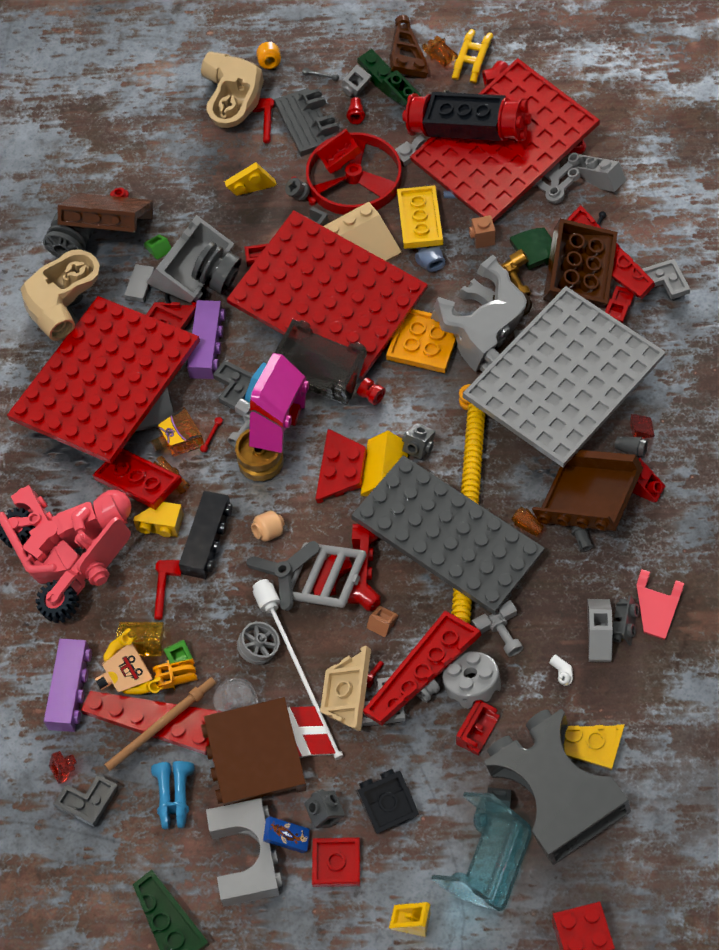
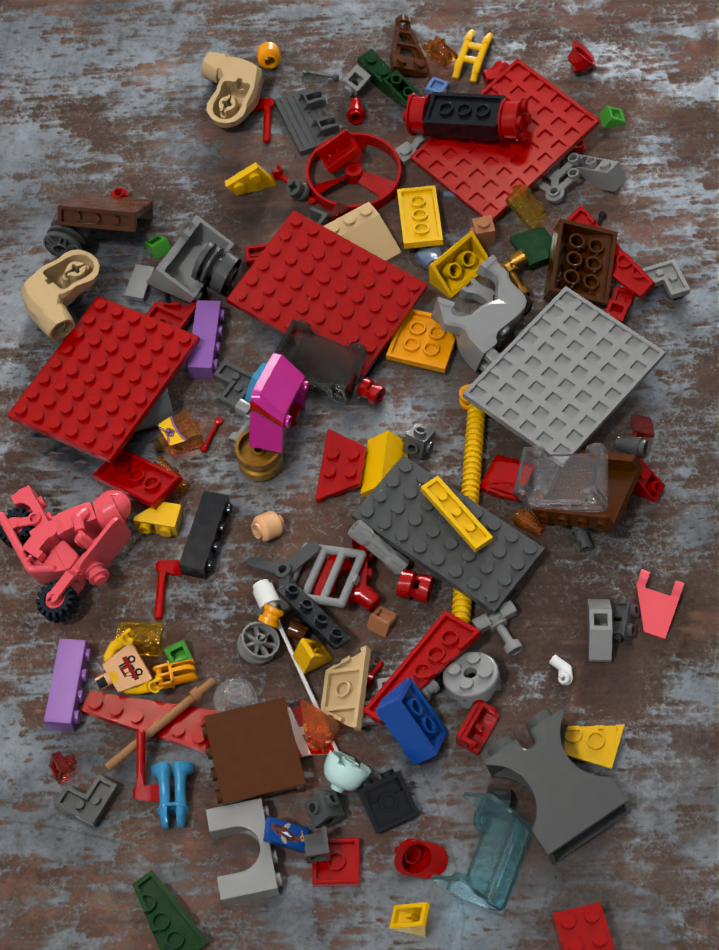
none -> red piece [133,730,159,802]
none -> light orange wheel [258,603,285,628]
none -> red hand [271,164,289,183]
none -> black bracket [277,581,351,650]
none -> reddish brown hose [286,620,310,641]
none -> yellow slope [293,638,333,674]
none -> clear orange slope [300,699,341,753]
none -> dark grey panel [304,826,331,864]
none -> light aqua cylinder [324,750,371,793]
none -> clear red slope [328,203,350,223]
none -> light grey axle [348,520,409,575]
none -> blue slope [376,677,448,765]
none -> red piece [394,838,448,879]
none -> red wheel [396,569,434,604]
none -> yellow plate [420,475,493,553]
none -> medium blue tile [425,77,450,94]
none -> yellow slope [429,231,489,298]
none -> red slope [480,455,536,502]
none -> clear yellow bracket [505,184,547,230]
none -> clear windscreen [513,443,608,512]
none -> red piece [567,40,596,73]
none -> bright green slope [599,106,626,128]

